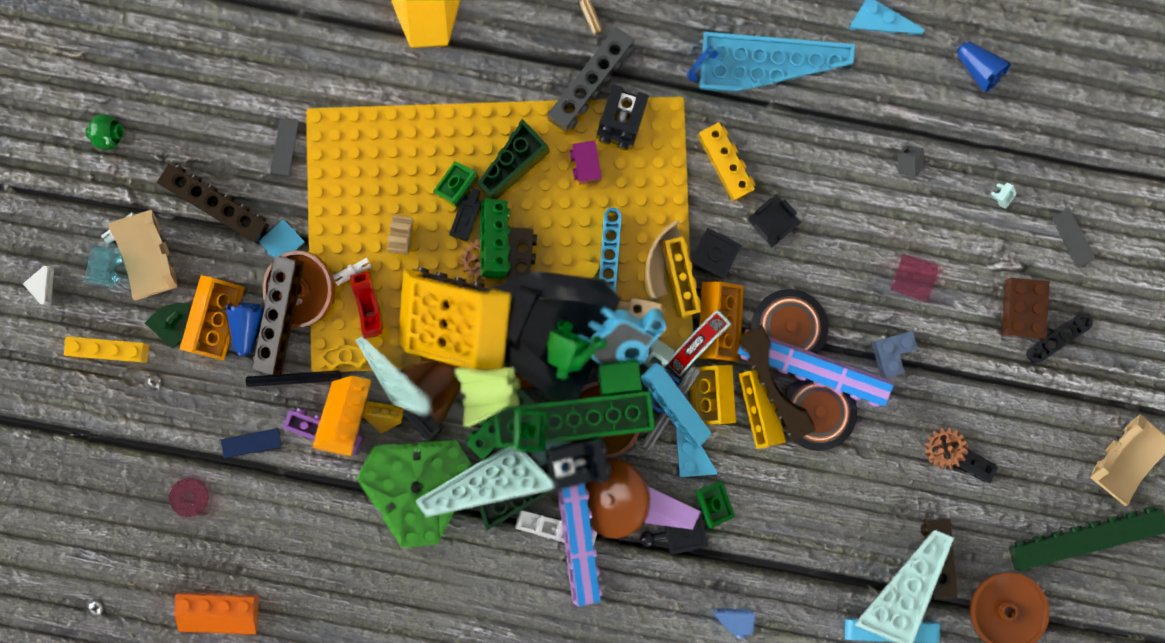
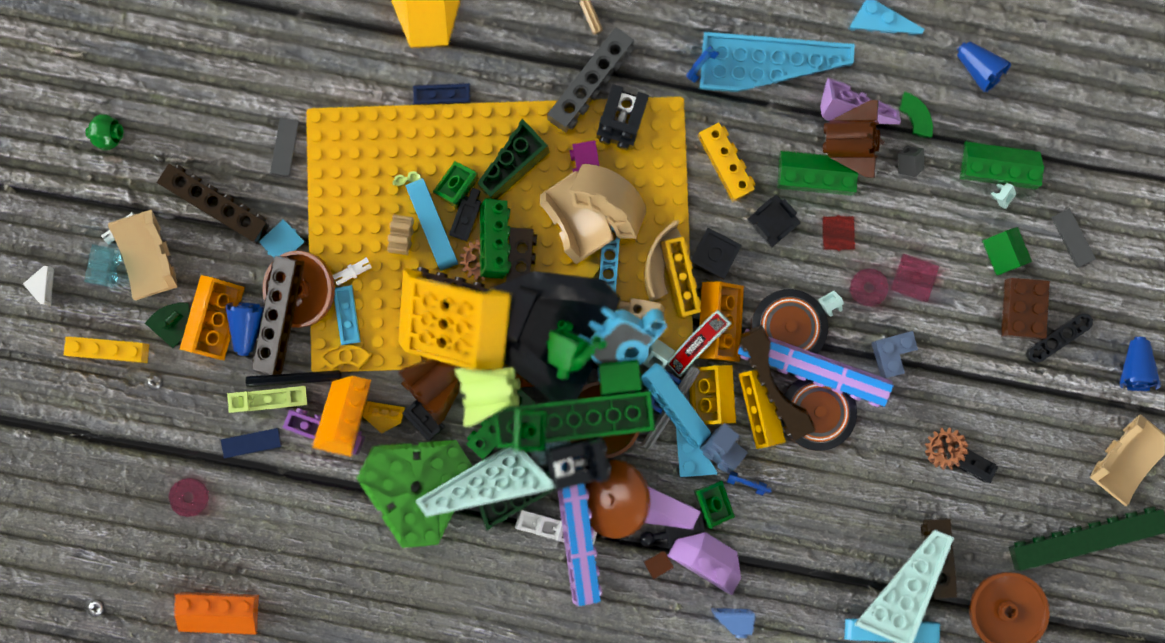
red arch [350,271,384,339] -> none
light aqua wing [356,336,431,415] -> none
none -> yellowish green slope [227,386,307,413]
none -> medium azure tile [334,285,361,345]
none -> yellowish green piece [392,171,421,186]
none -> medium azure beam [405,178,458,271]
none -> dark blue tile [413,83,471,105]
none -> tan panel [540,171,613,264]
none -> tan panel [570,164,646,239]
none -> reddish brown panel [643,551,674,579]
none -> lavender wedge [668,532,741,595]
none -> sand blue brick [699,423,748,474]
none -> blue flag [726,471,771,496]
none -> green slope [777,151,858,196]
none -> light aqua tile [817,291,844,317]
none -> lavender wedge [820,78,901,124]
none -> clear red piece [822,215,855,252]
none -> reddish brown brick [823,100,885,178]
none -> clear pink tile [850,268,889,307]
none -> green tile [899,92,933,139]
none -> green slope [960,141,1044,189]
none -> green slope [982,227,1032,276]
none -> blue cone [1120,337,1161,391]

